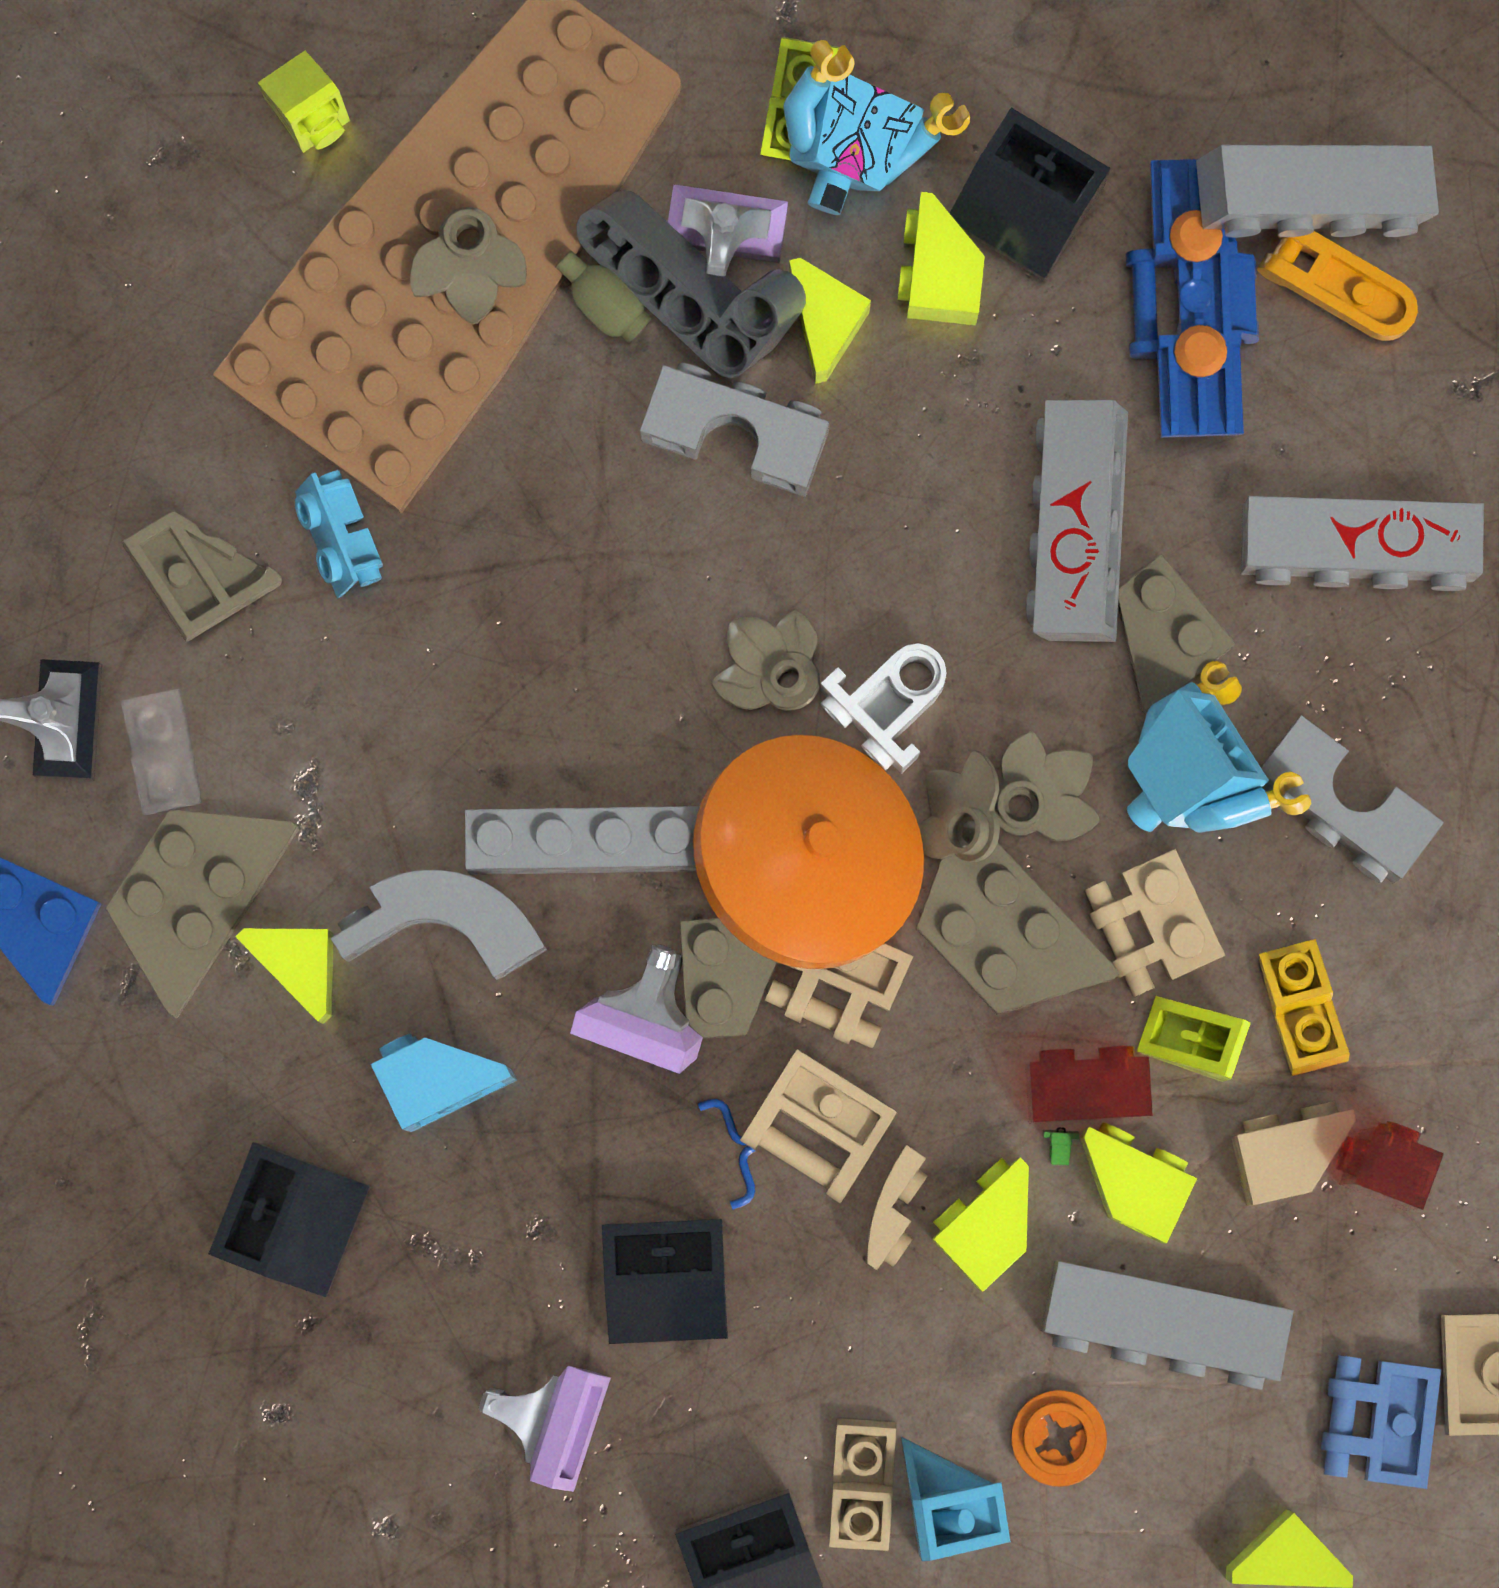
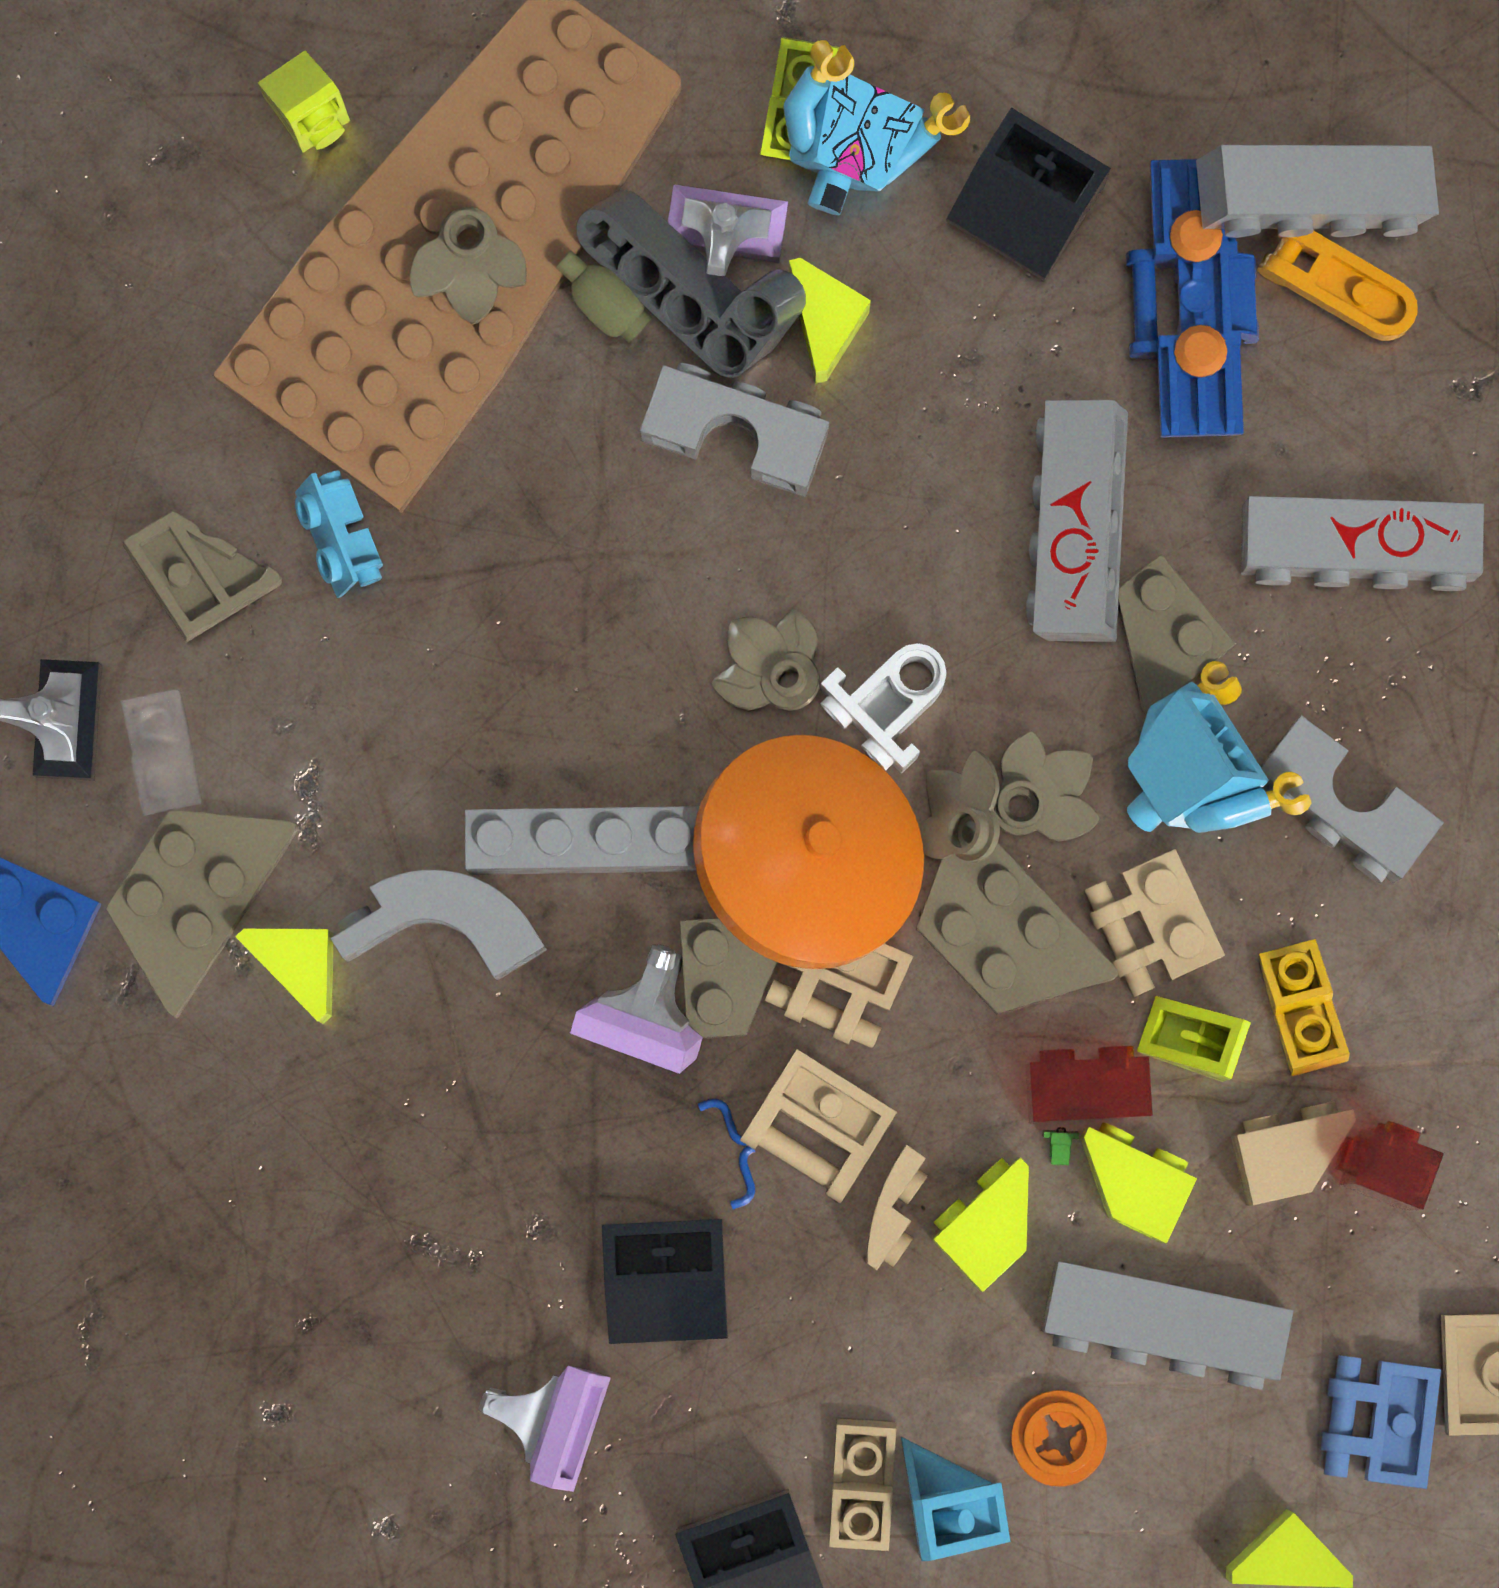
black slope [208,1142,371,1297] -> none
medium azure slope [371,1033,517,1132] -> none
neon yellow slope [898,192,985,325] -> none

